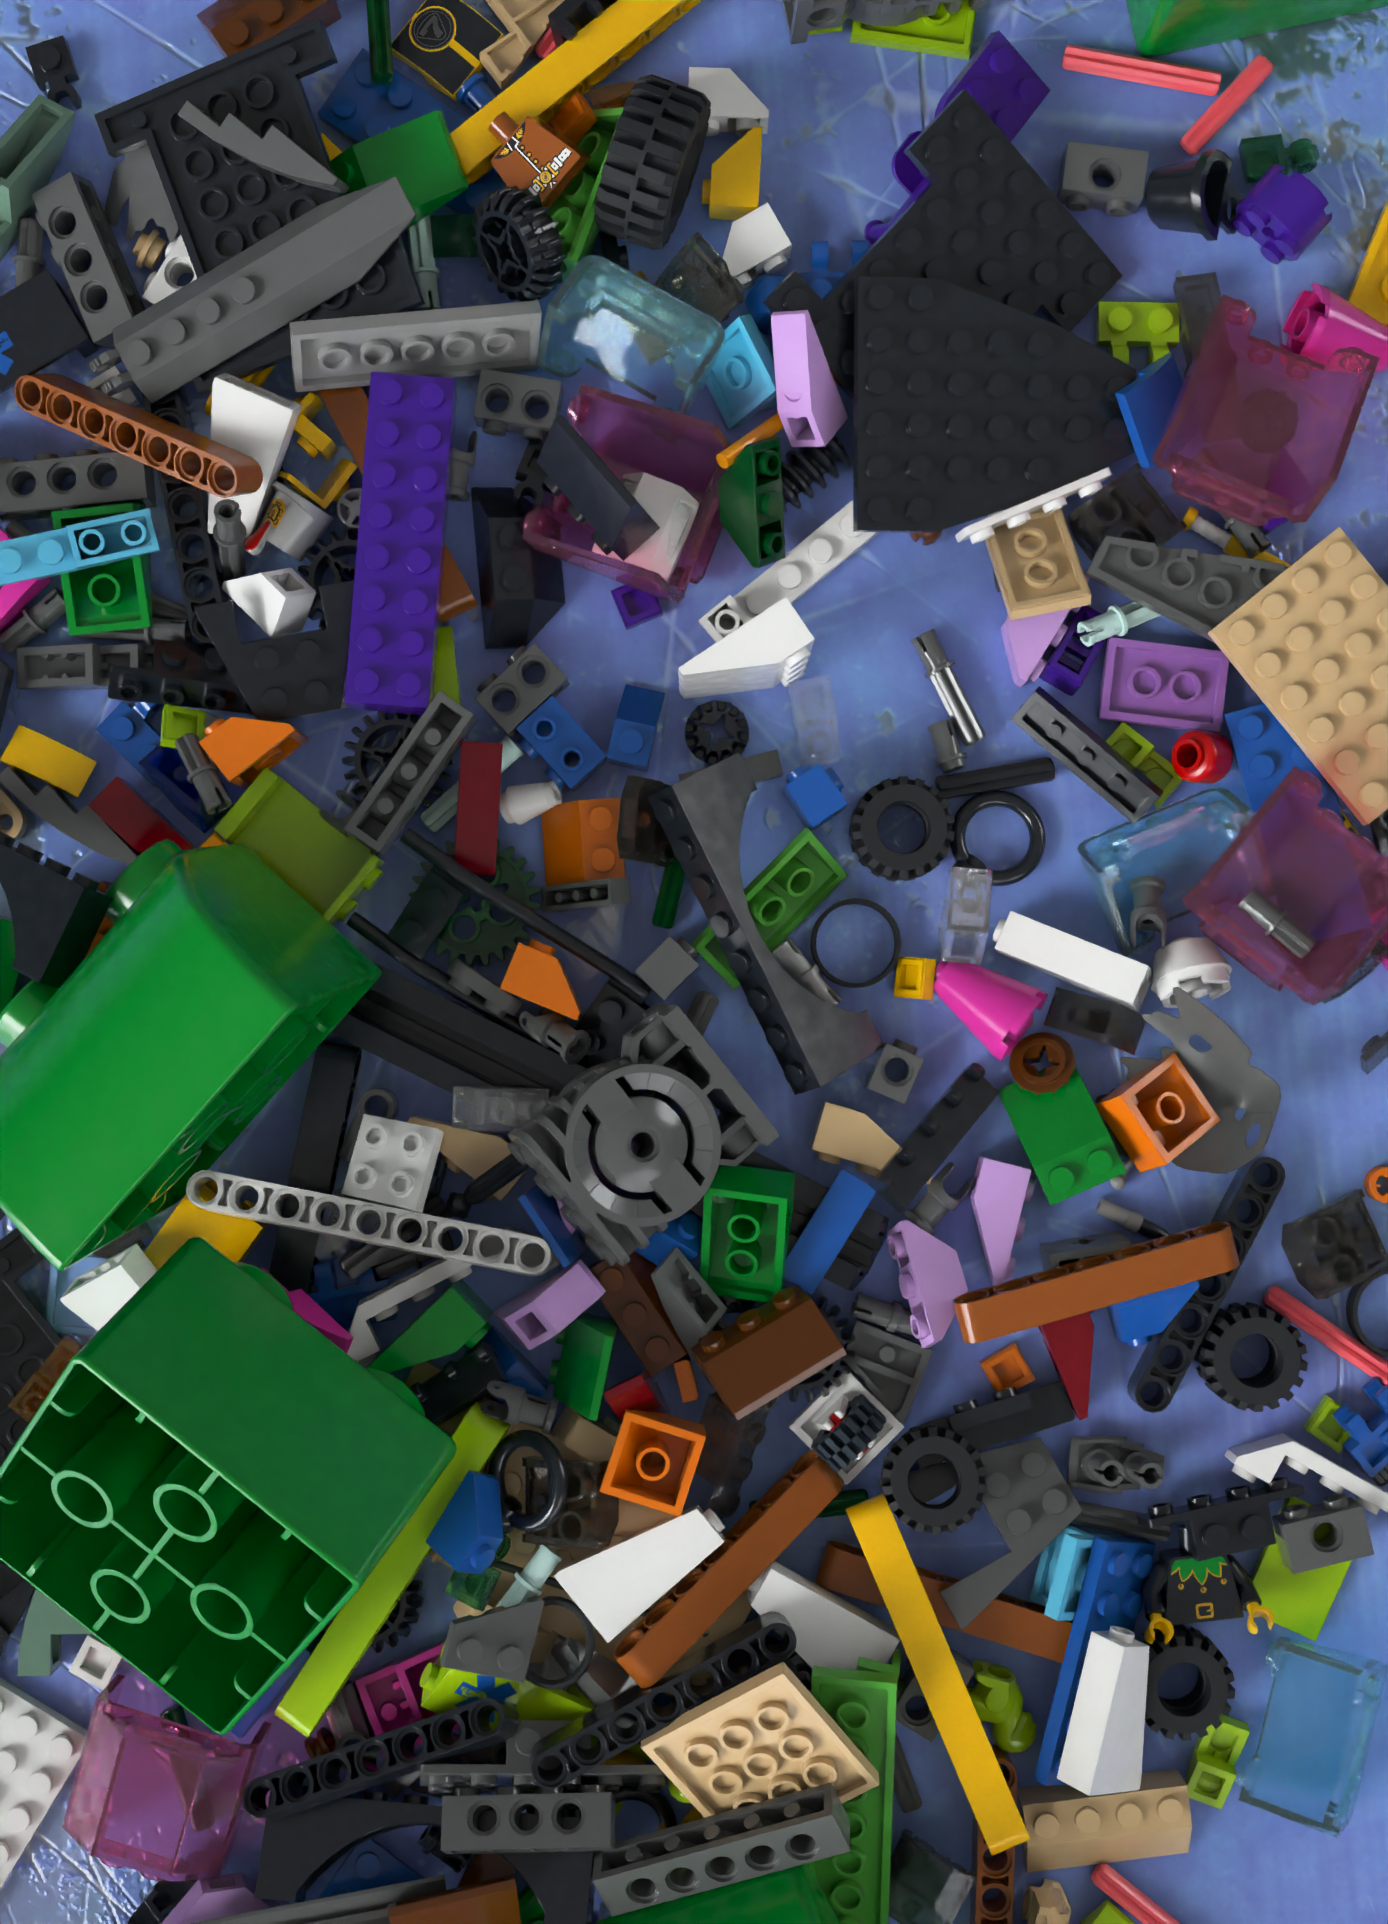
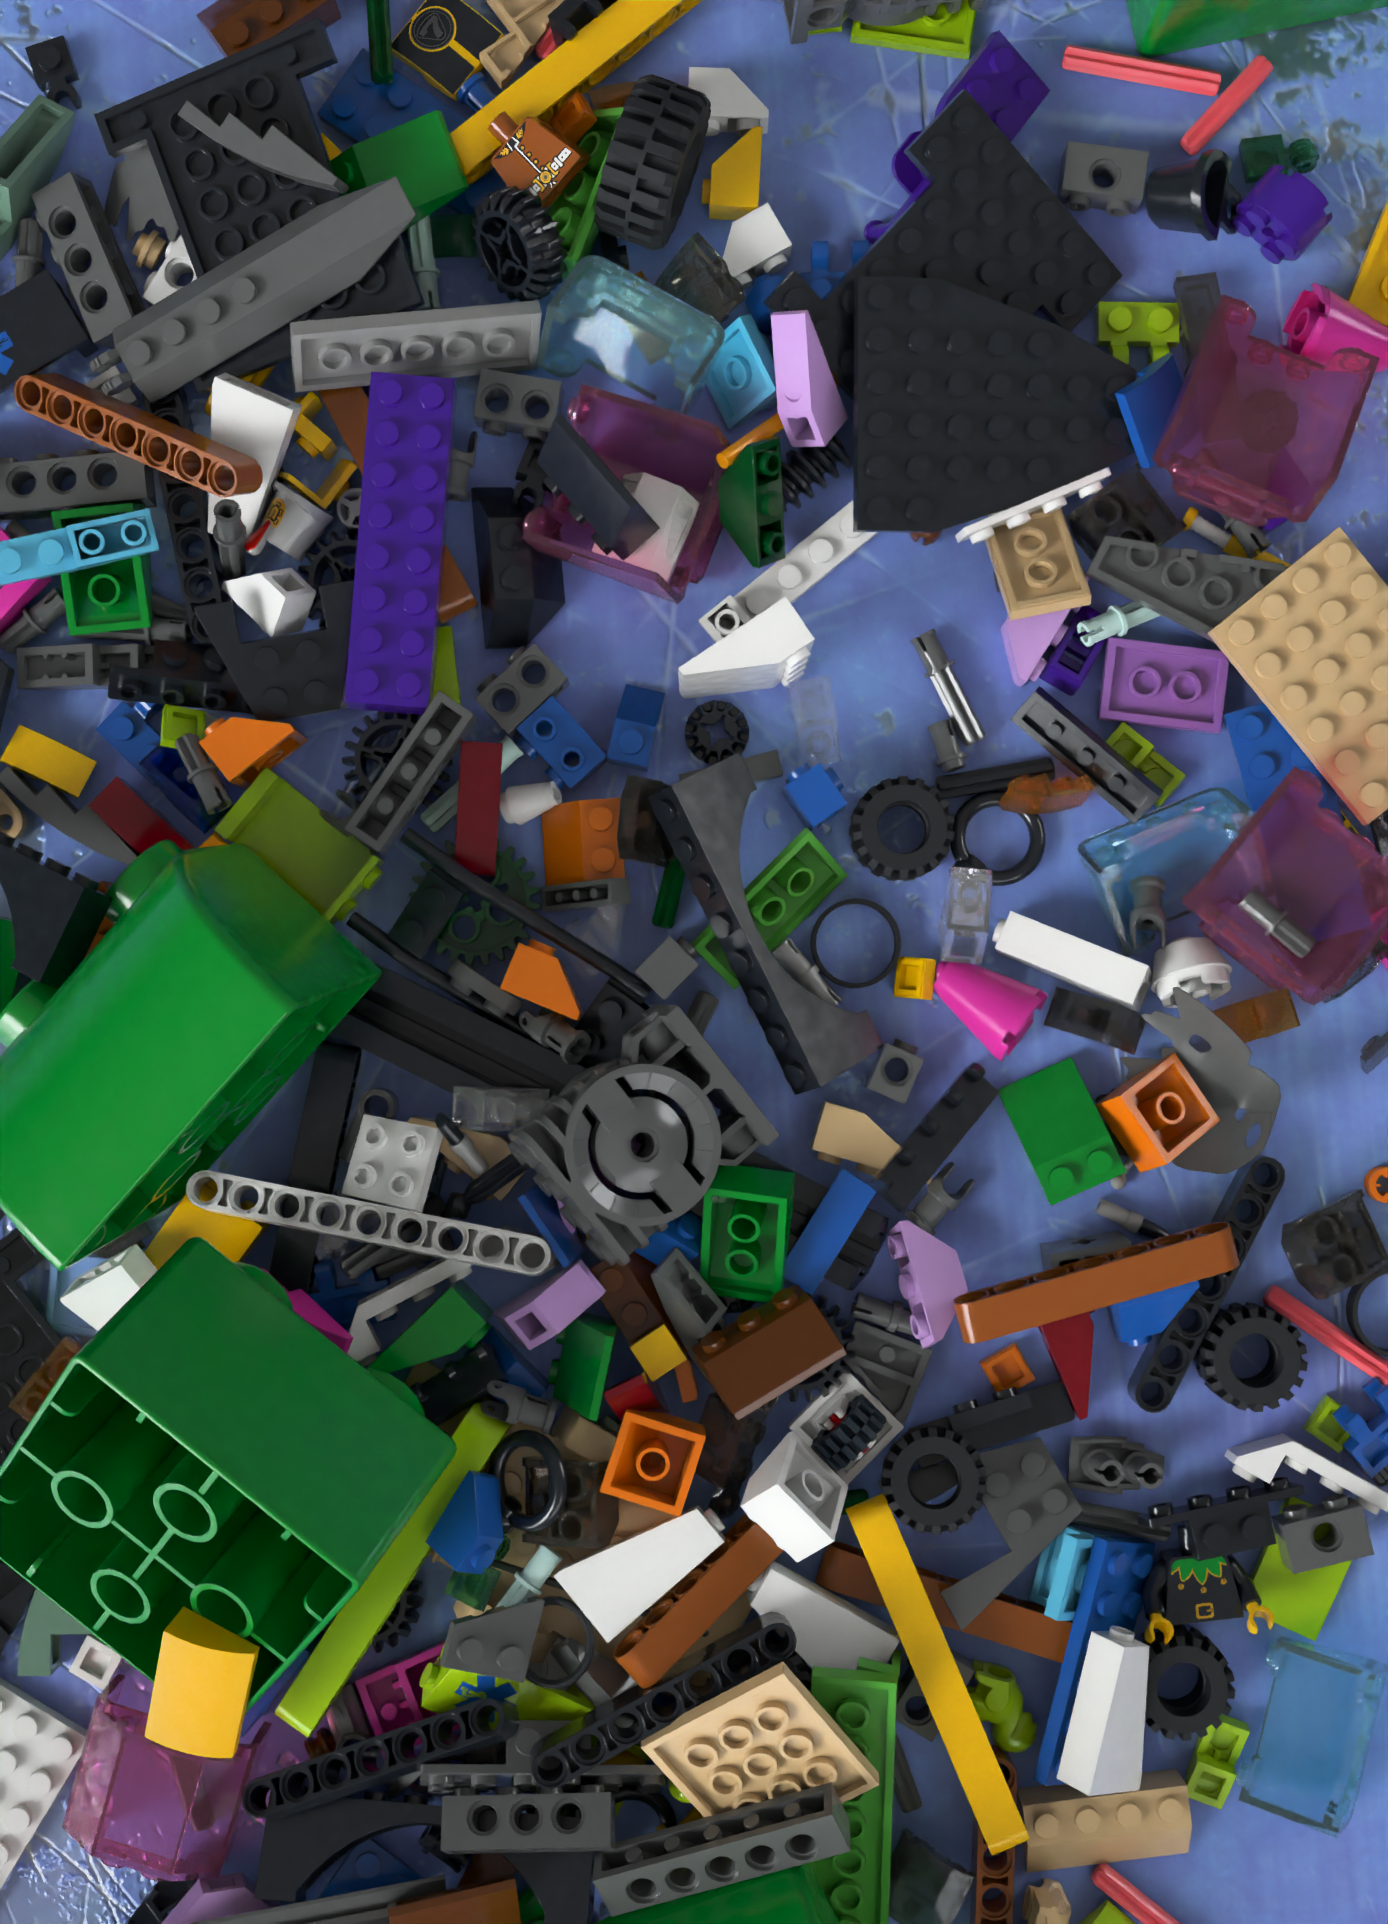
dark purple tile [611,576,663,630] -> none
lavender slope [969,1155,1035,1285] -> none
reddish brown gear [1009,1032,1076,1096] -> none
red head [1171,730,1233,784] -> none
none -> yellow slope [145,1606,260,1758]
none -> piece [435,1112,489,1176]
none -> yellow tile [629,1323,687,1382]
none -> white slope [740,1430,848,1563]
none -> clear orange slope [998,773,1095,814]
none -> clear orange slope [1212,987,1301,1043]

